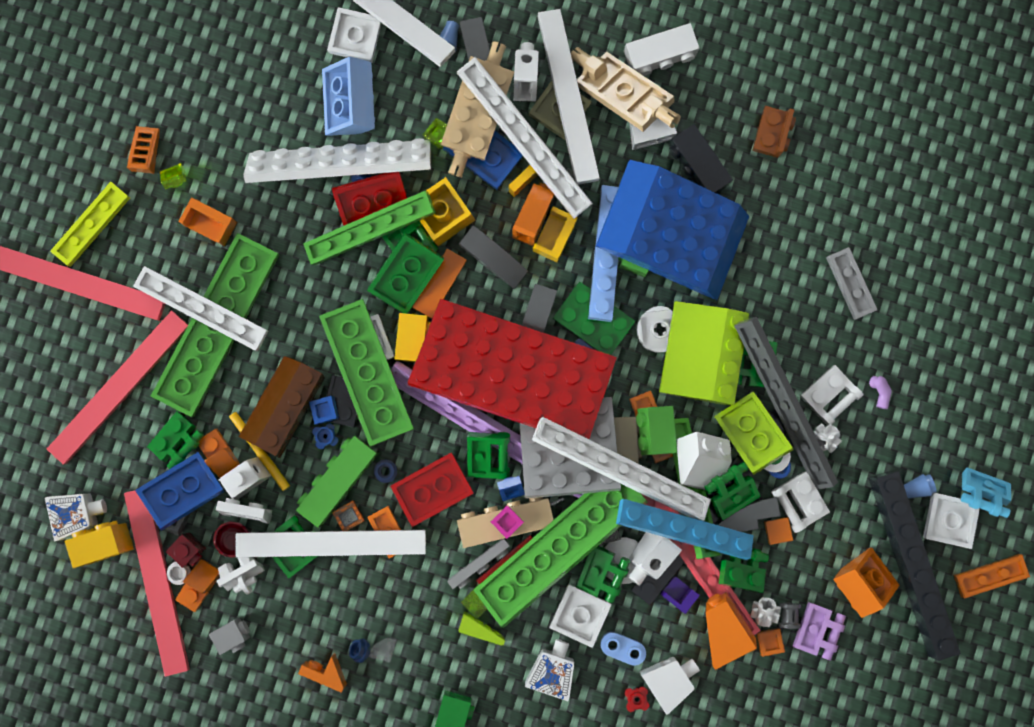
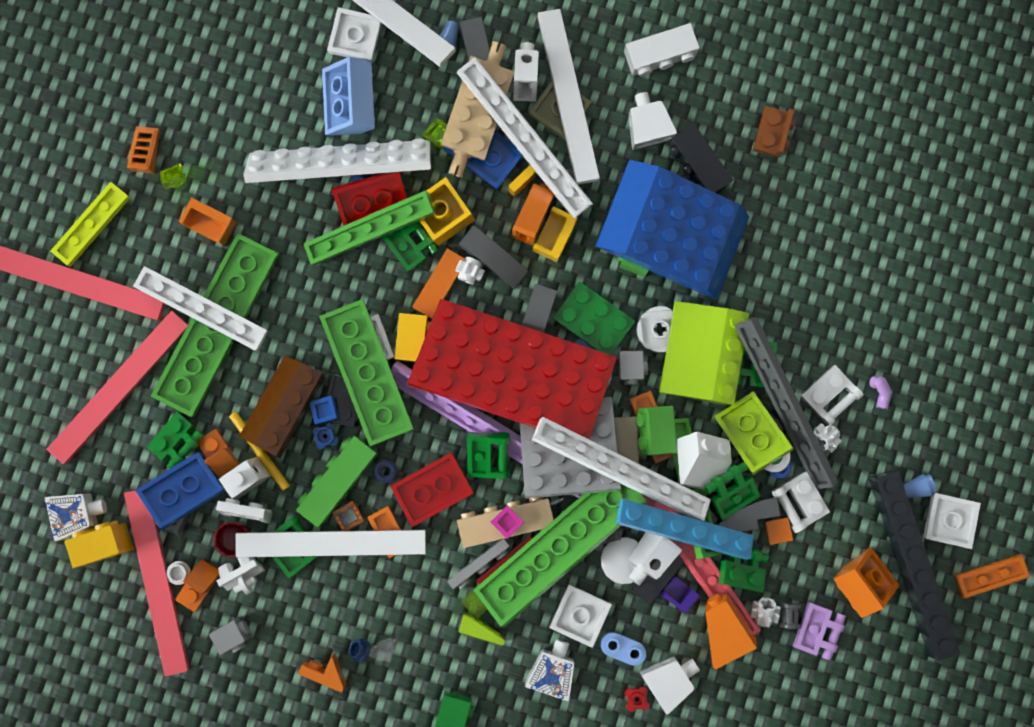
dark red brick [166,532,206,568] -> none
green plate [367,232,444,314] -> none
blue plate [497,476,525,501] -> none
tan plate [571,47,681,132] -> none
green plate [576,546,630,603] -> none
light blue plate [588,185,618,322] -> none
orange tile [756,628,785,657] -> none
light grey plate [826,247,877,320] -> none
medium azure plate [961,467,1011,518] -> none
none -> white gear [455,257,485,285]
none -> light grey brick [618,351,648,385]

